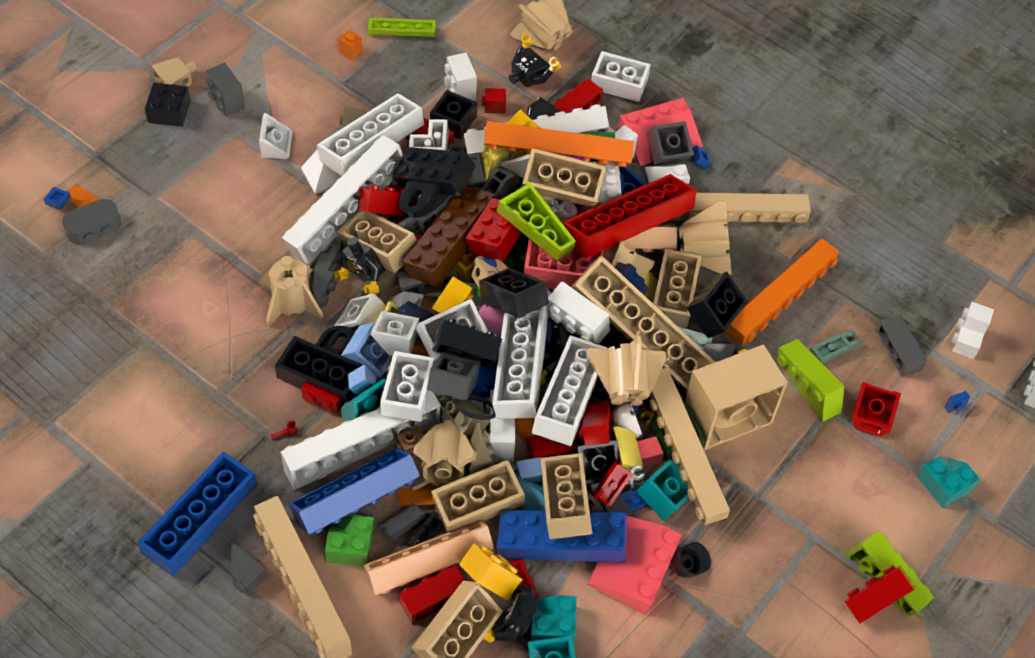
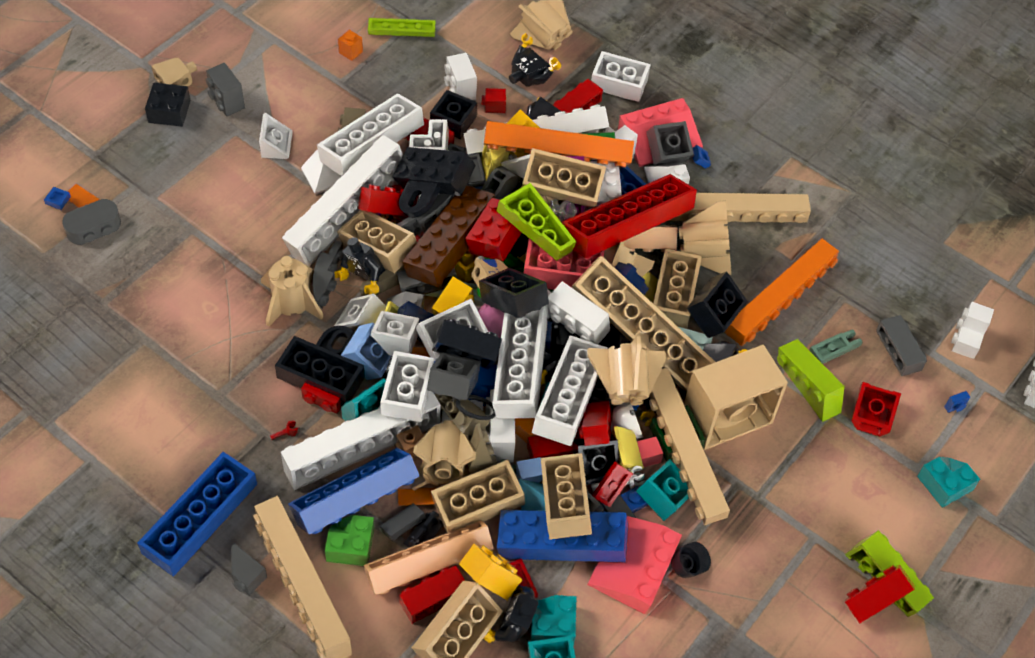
light blue brick [348,364,377,394] -> none

